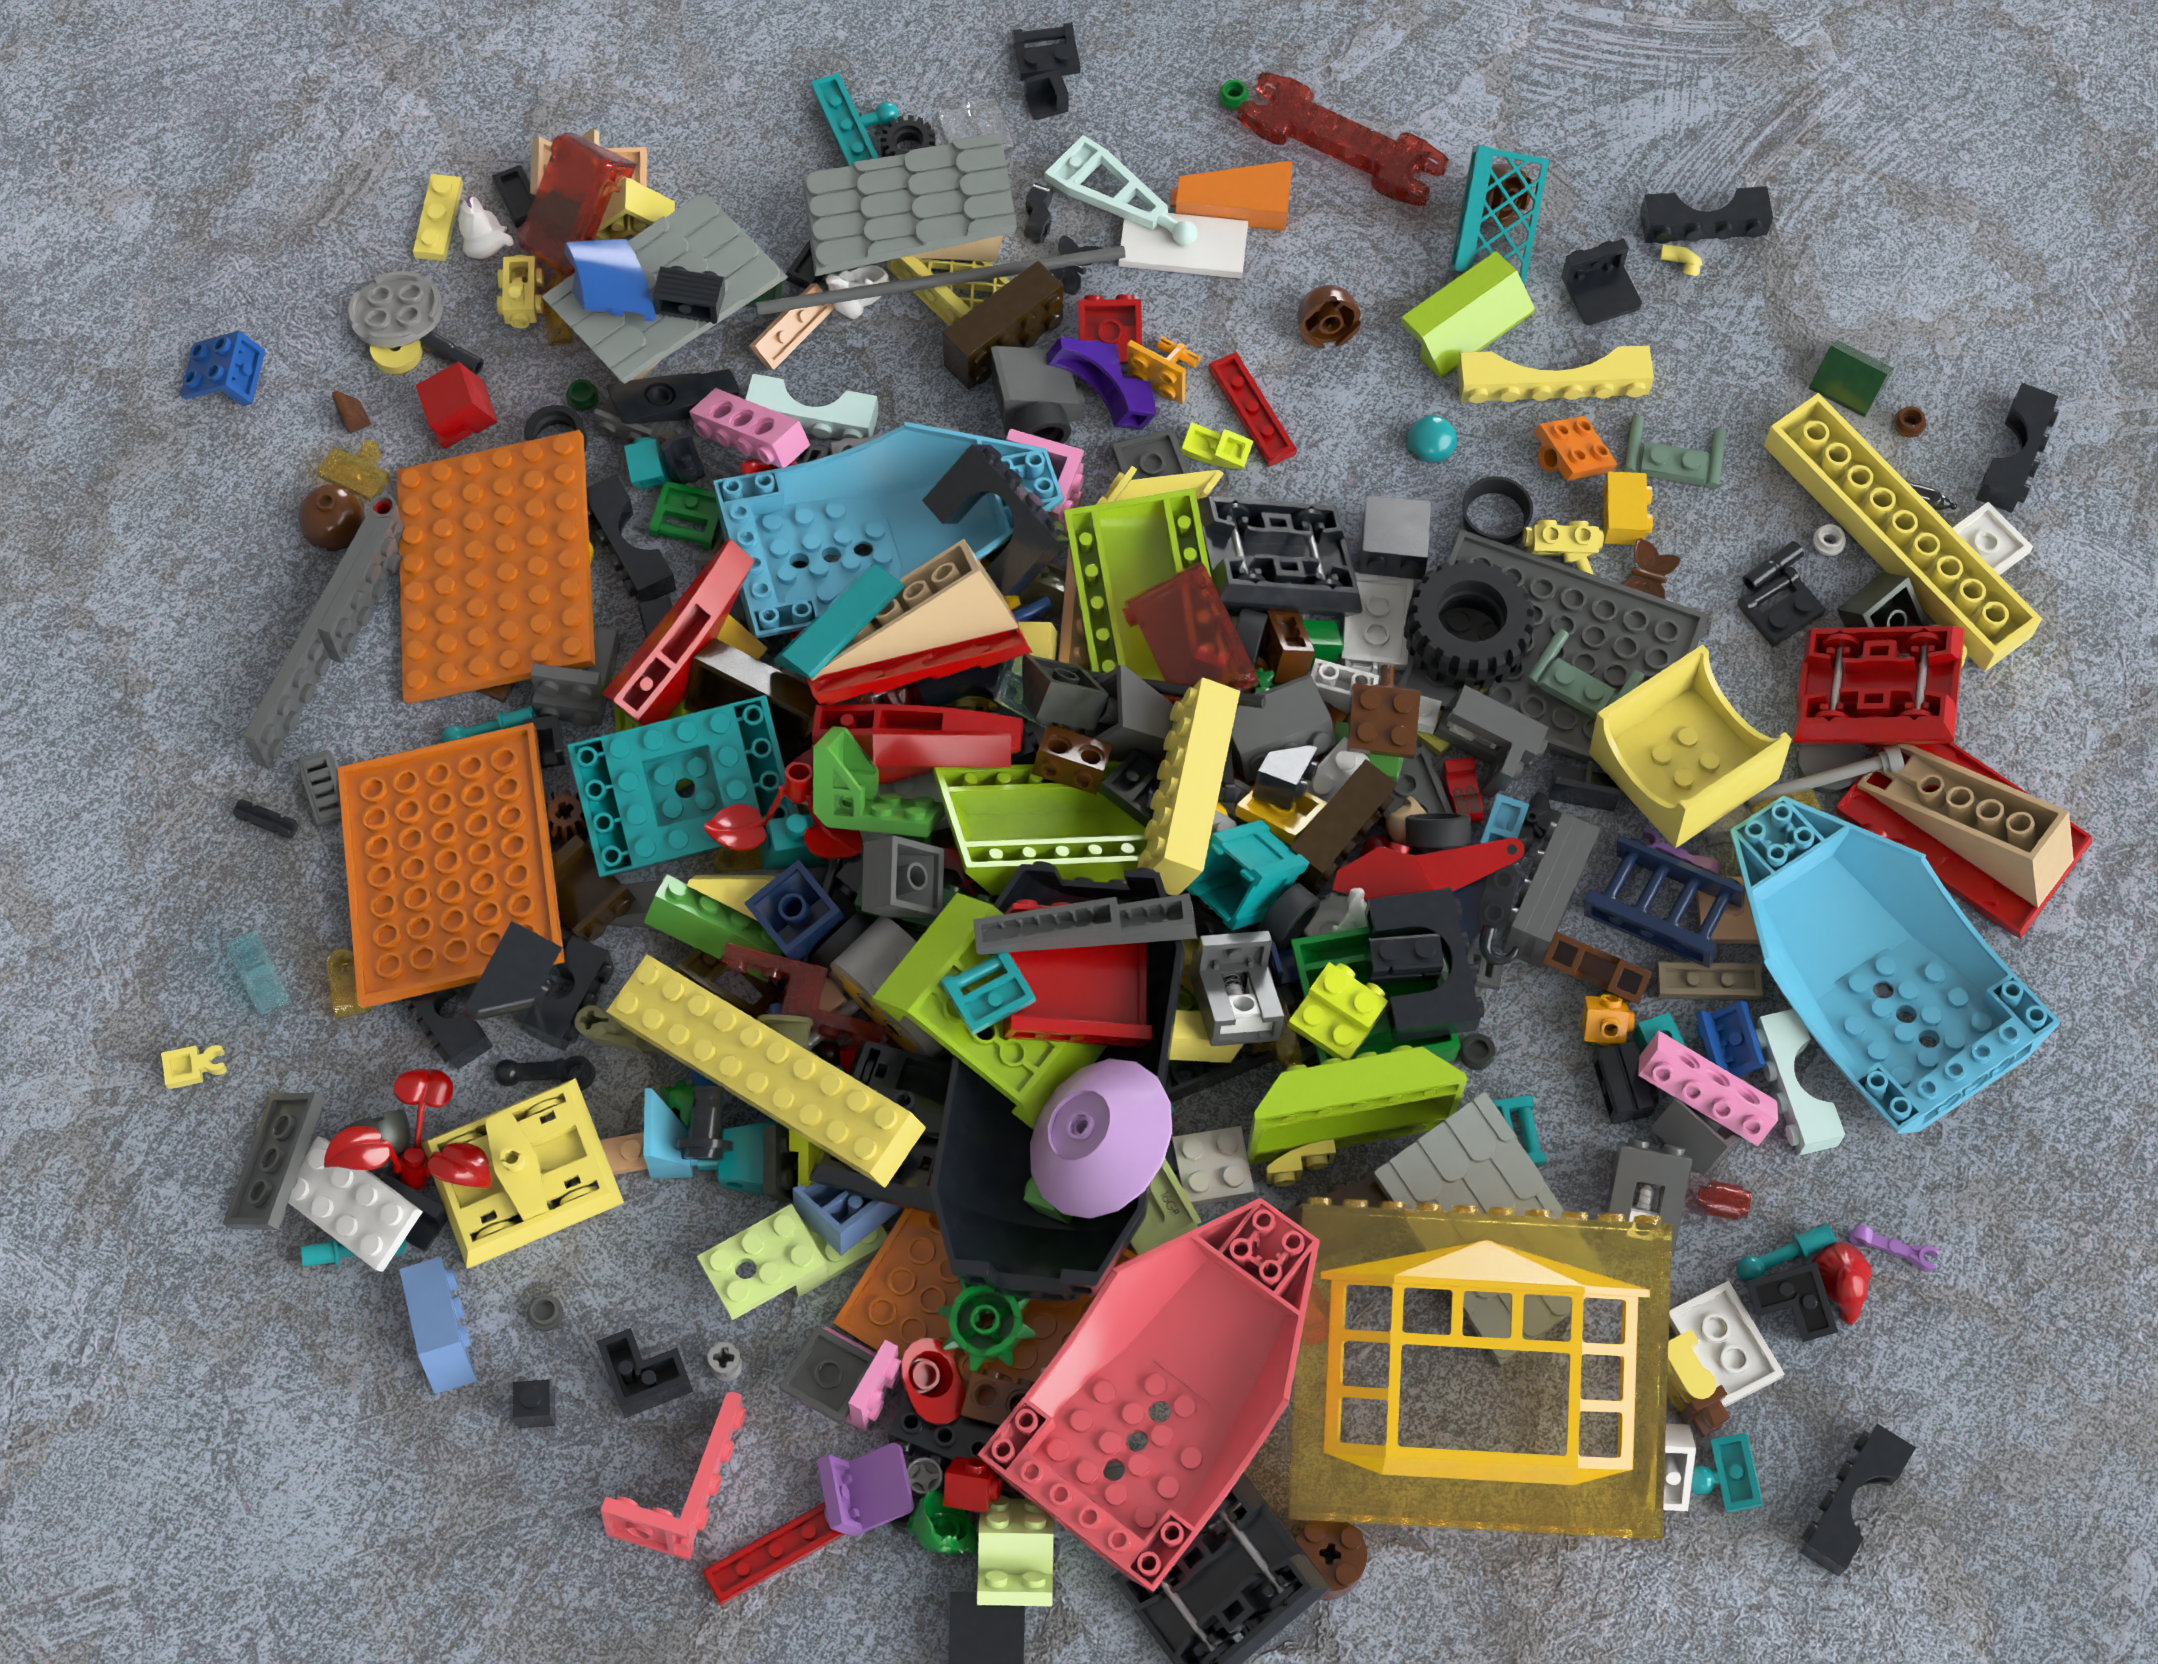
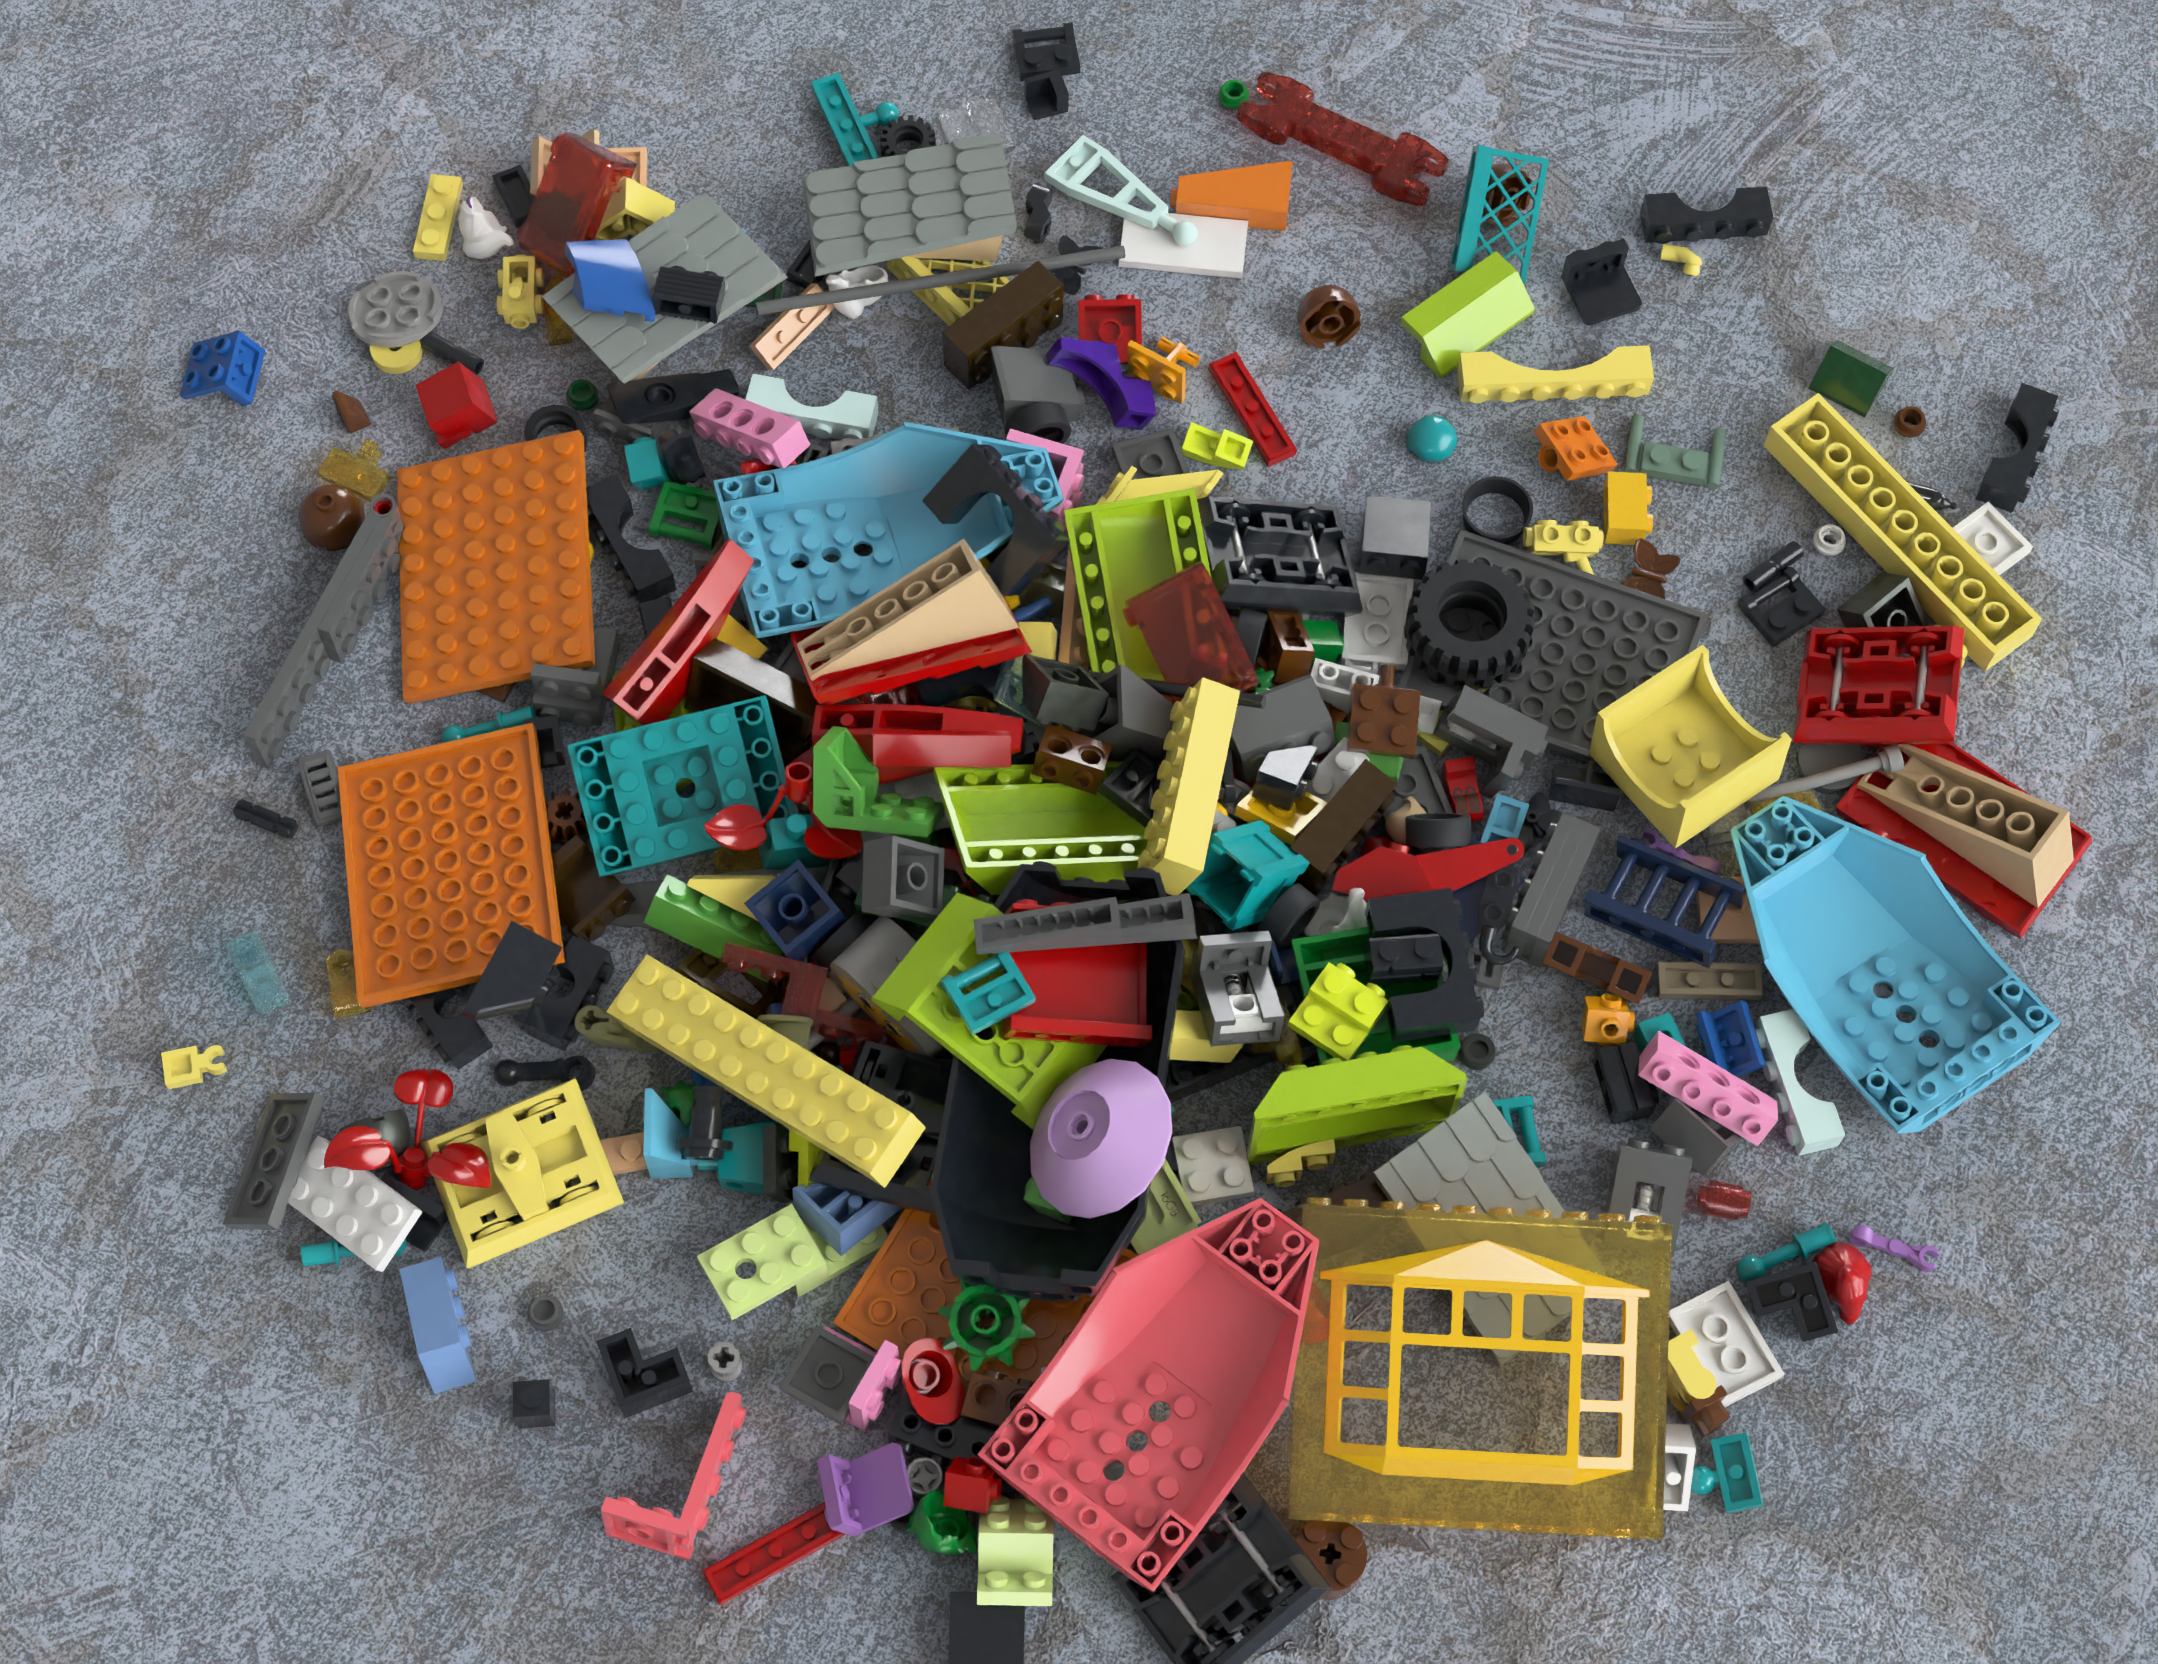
teal slope [774,563,905,679] -> none
sand green plate [1526,629,1645,719] -> none
black arch [1800,1423,1916,1577] -> none

